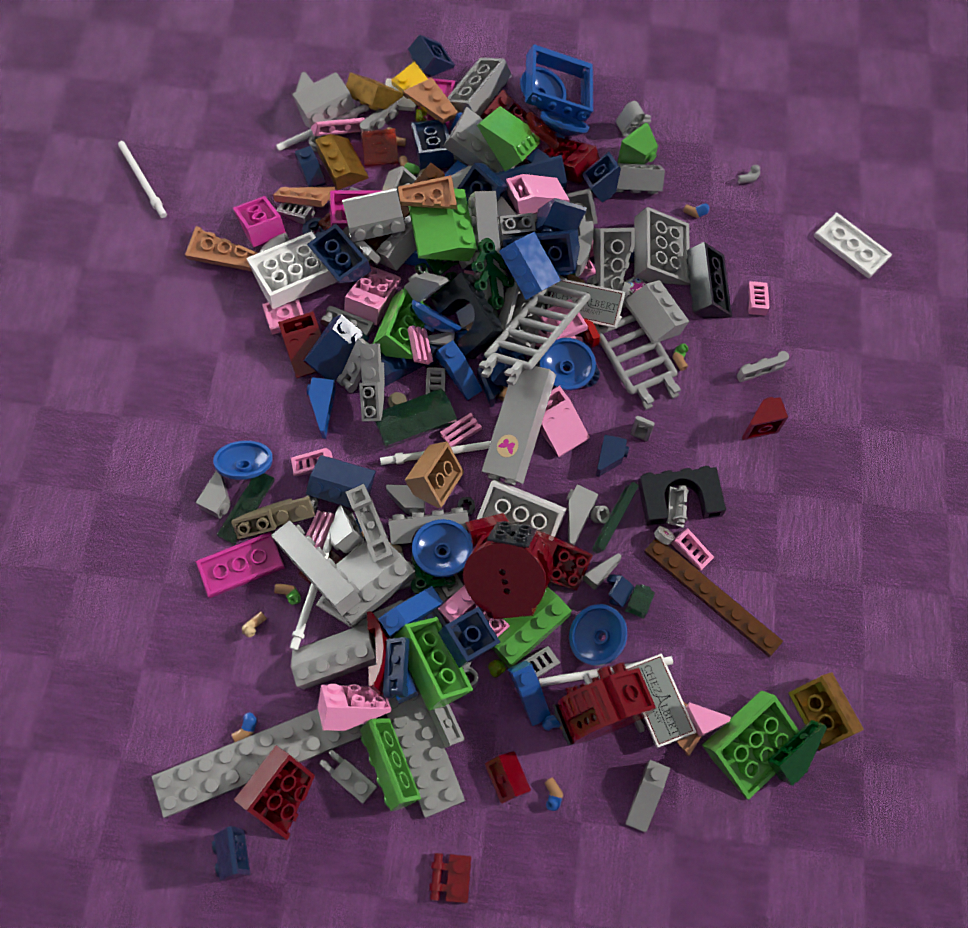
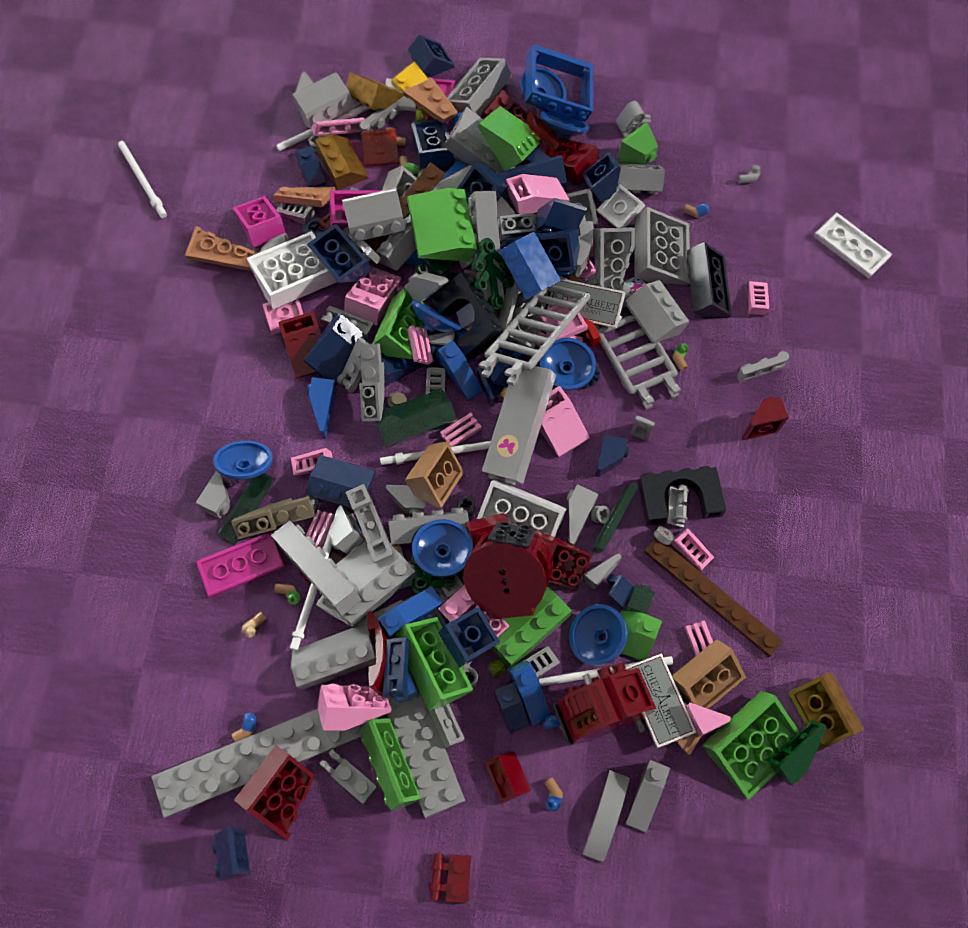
nougat wing [398,175,458,209] -> none
none -> dark blue slope [494,682,529,733]
none -> light grey slope [582,770,630,862]
none -> white tile [596,184,645,228]
none -> bright green slope [620,610,662,661]
none -> medium nougat slope [672,639,746,709]
none -> bright pink tile [685,620,713,656]

